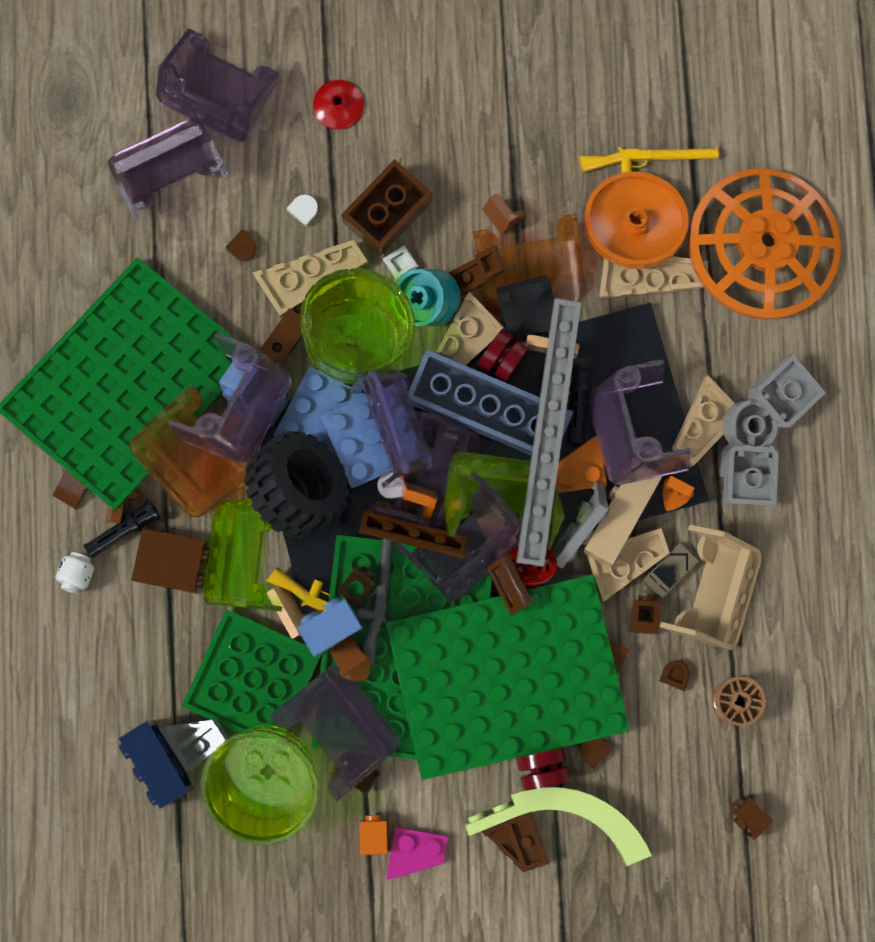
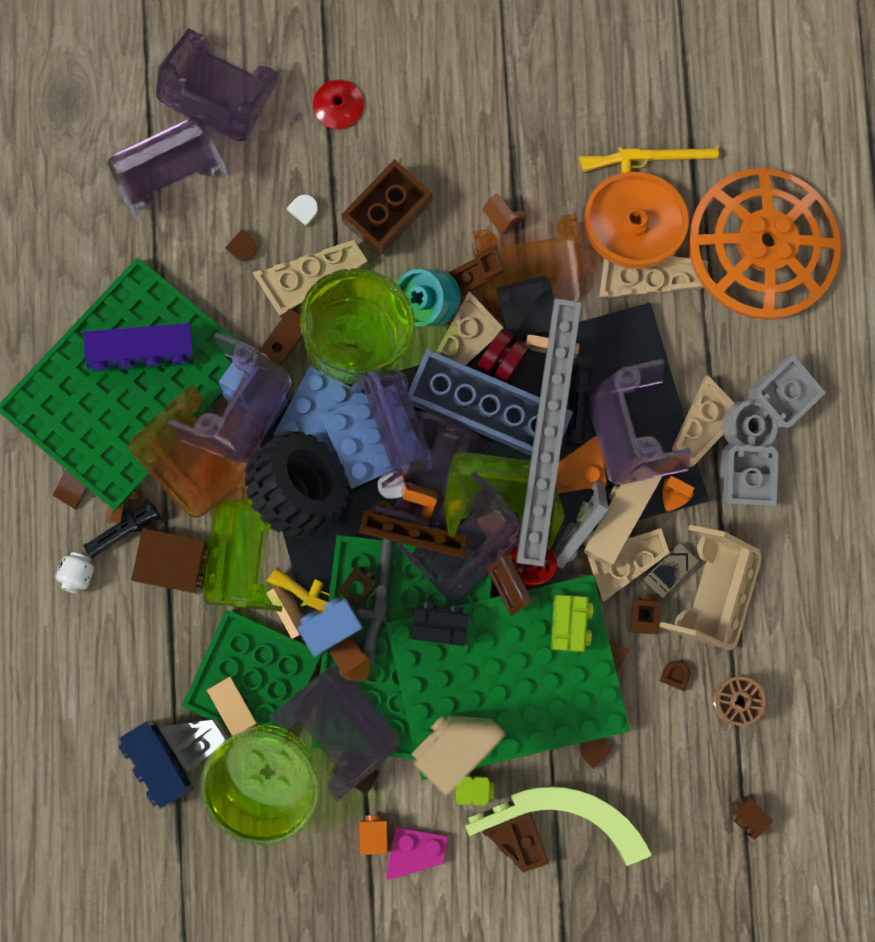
white tile [383,245,419,282] -> none
dark red wheel [516,747,571,791] -> none
none -> dark purple brick [83,323,193,372]
none -> light nougat tile [207,677,257,737]
none -> black brick [411,602,469,646]
none -> tan windscreen [412,716,505,796]
none -> lime brick [455,775,494,806]
none -> lime brick [551,595,593,651]

